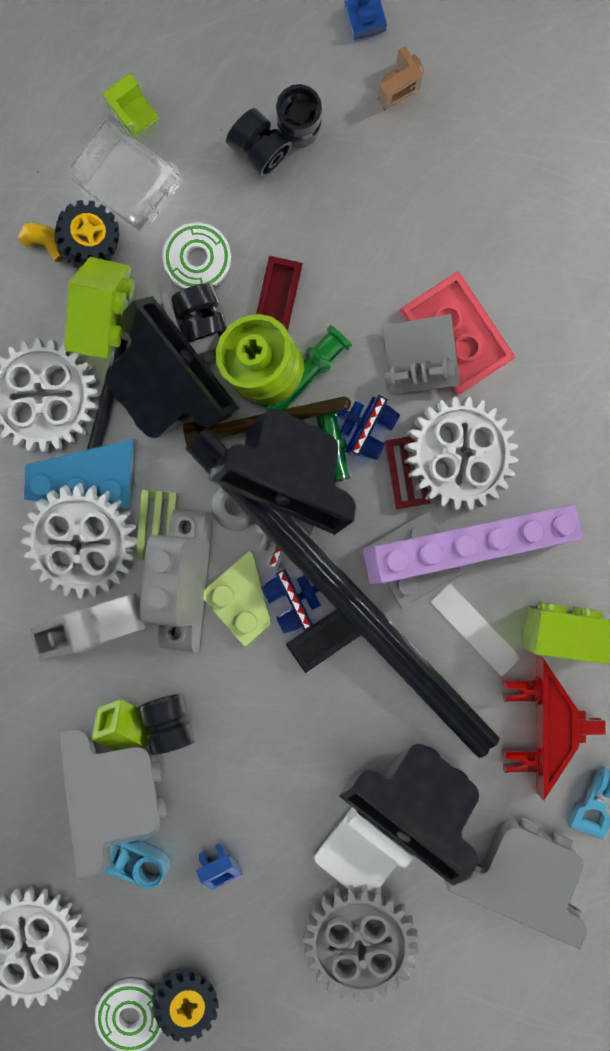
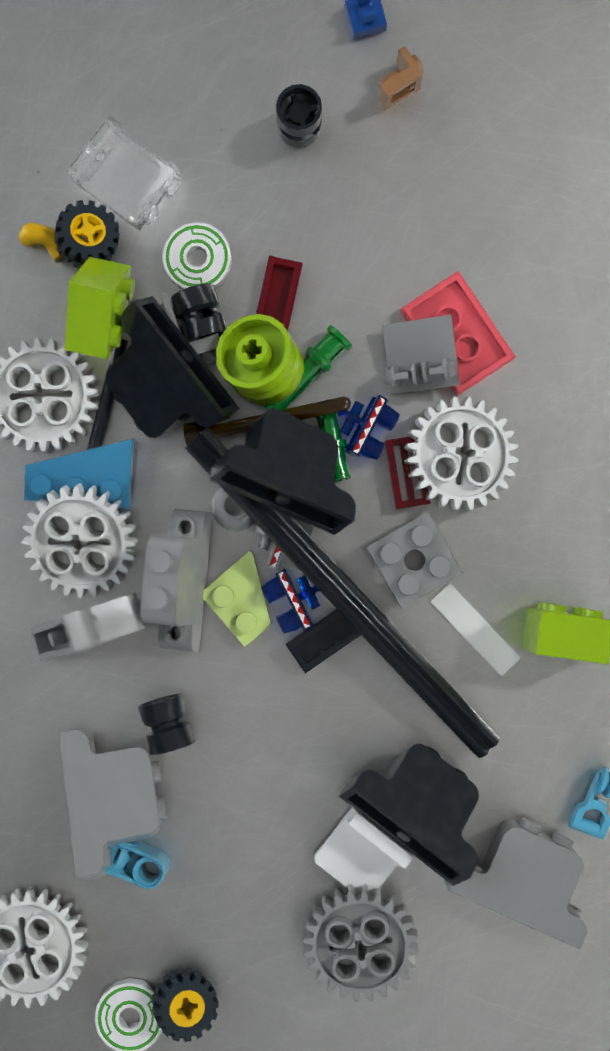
lime panel [91,699,150,751] -> none
lime panel [102,73,159,140] -> none
yellowish green tile [136,490,178,560] -> none
blue tile [196,844,243,891] -> none
black wheel [226,108,292,177] -> none
lavender arch [362,504,584,584] -> none
red connector [502,655,606,801] -> none

